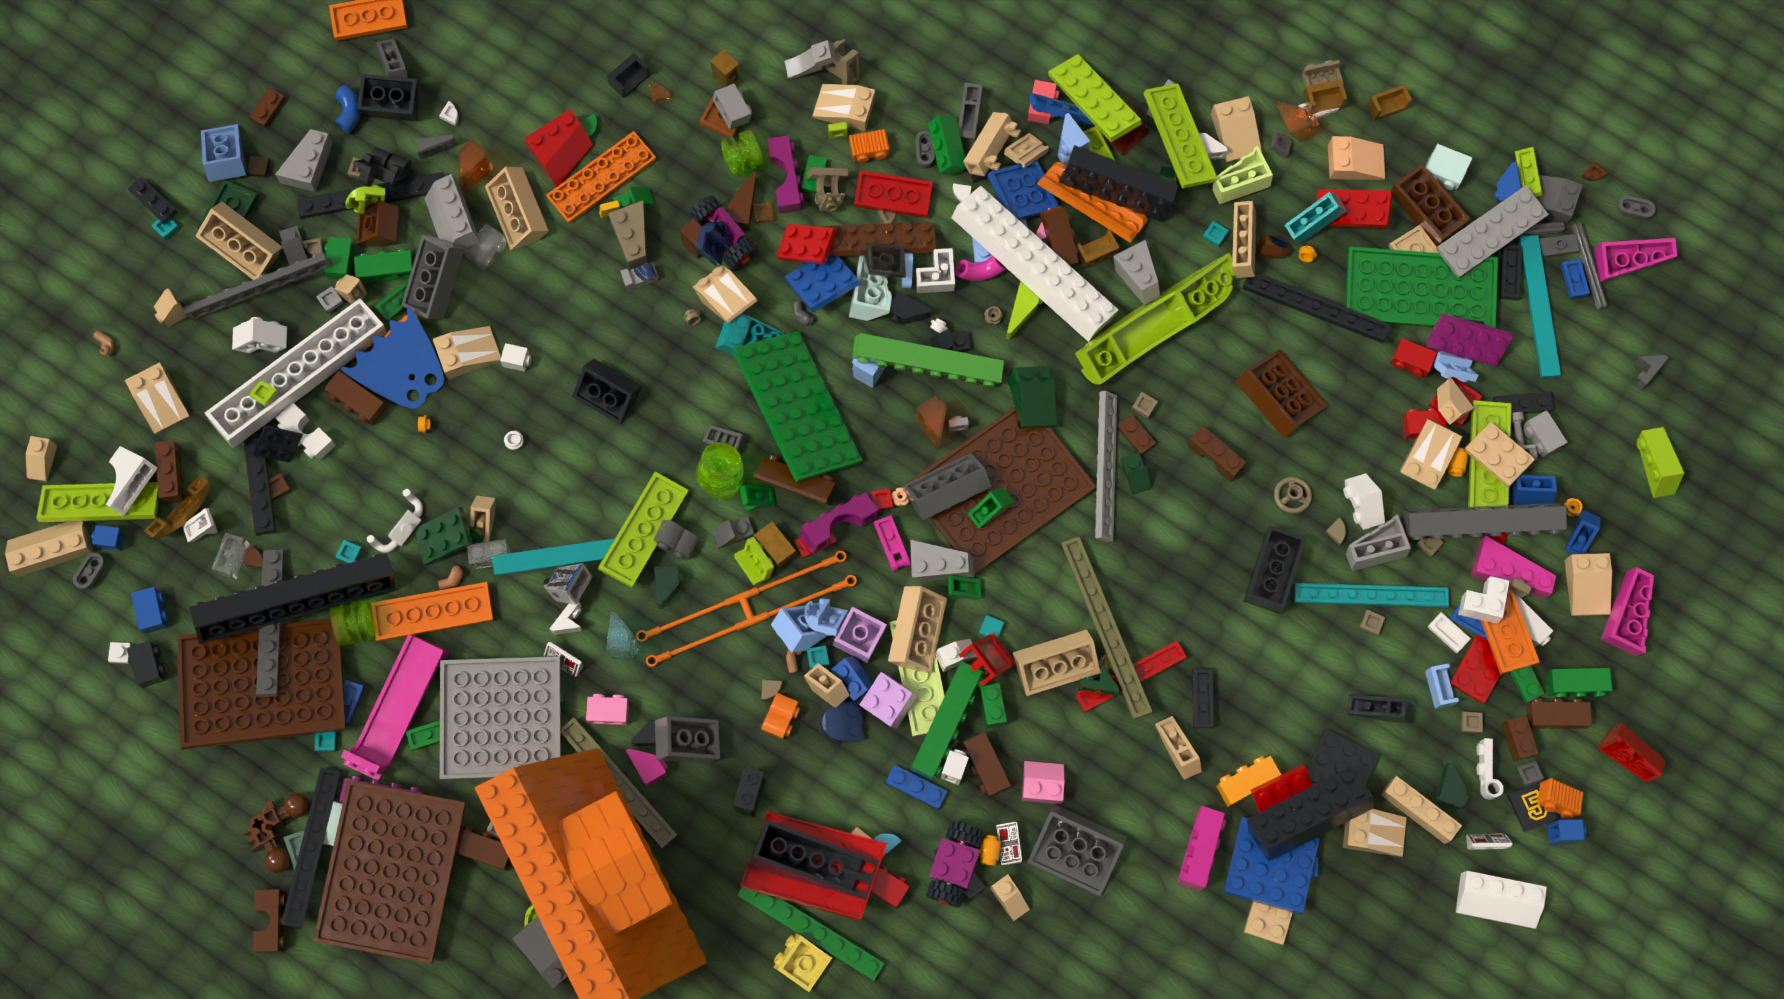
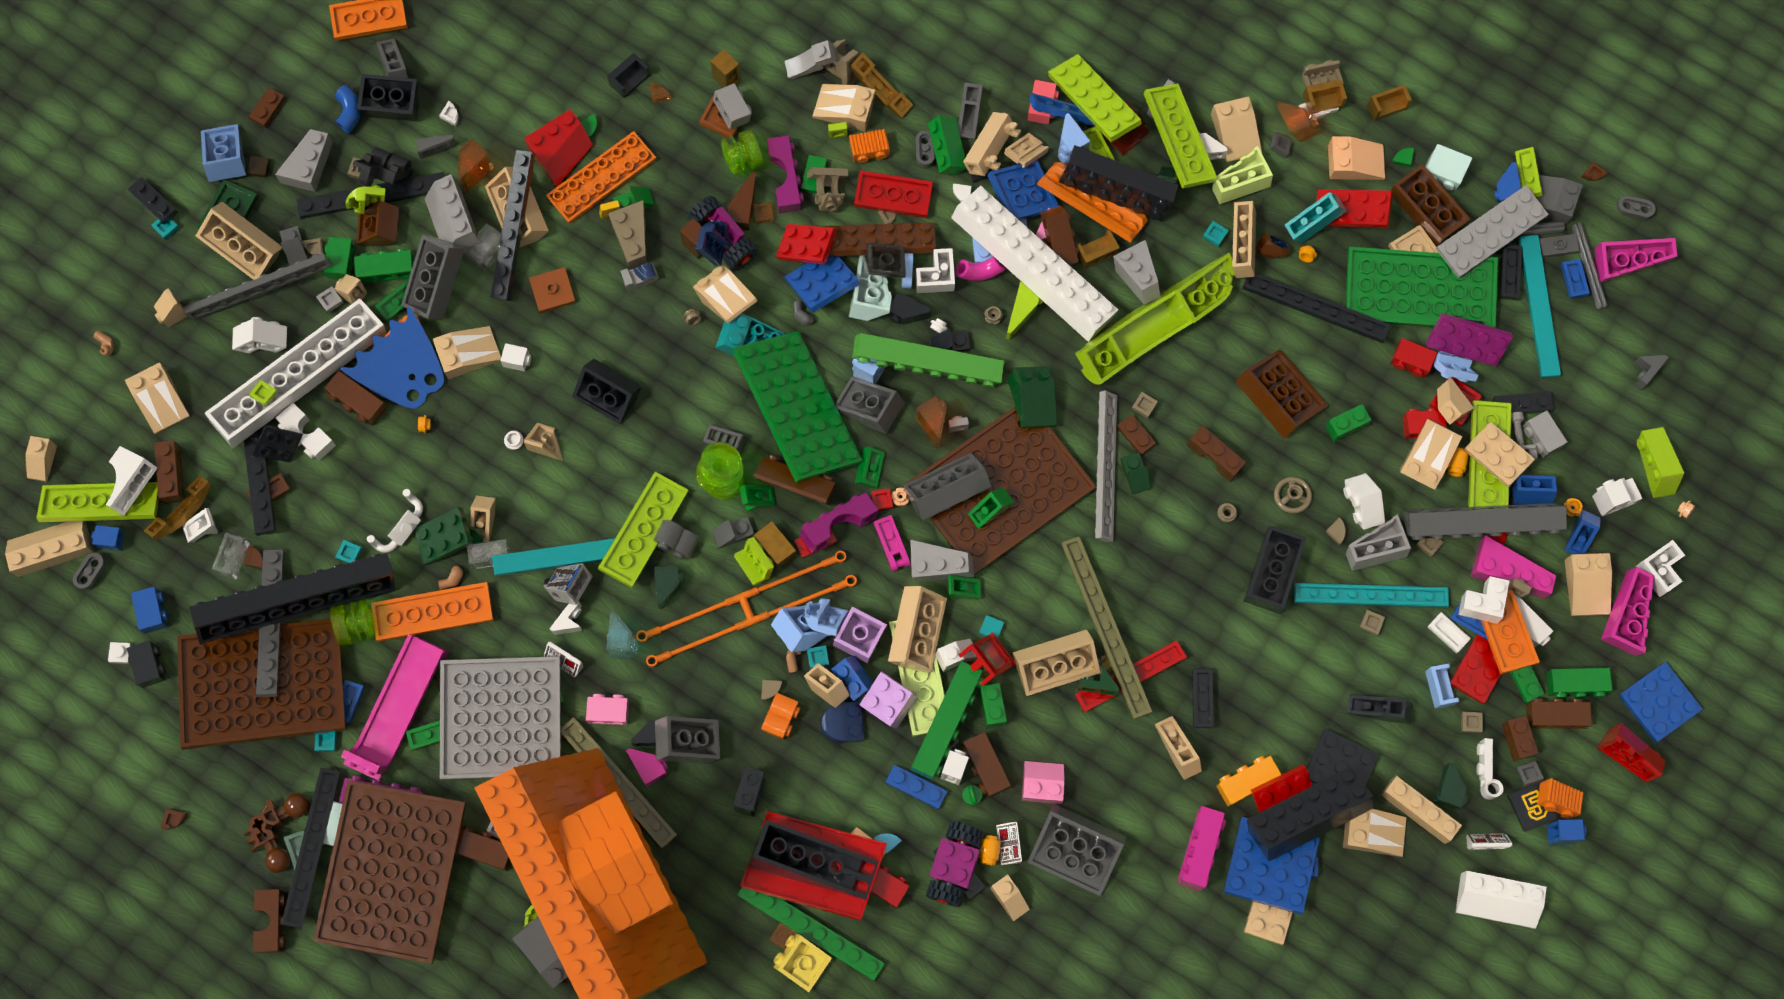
none -> reddish brown tile [161,809,187,830]
none -> black plate [490,150,536,301]
none -> tan slope [524,423,563,461]
none -> dark orange plate [529,267,576,313]
none -> clear orange tile [769,923,796,950]
none -> dark grey slope [835,377,905,434]
none -> pearl gold slope [850,52,913,118]
none -> green slope [855,446,885,488]
none -> green tile [962,785,982,806]
none -> dark tan plate [1217,503,1237,522]
none -> green brick [1325,404,1371,442]
none -> green tile [1392,148,1414,167]
none -> white brick [1592,478,1642,516]
none -> blue plate [1618,662,1703,743]
none -> white brick [1635,540,1685,597]
none -> light nougat plate [1678,501,1695,519]

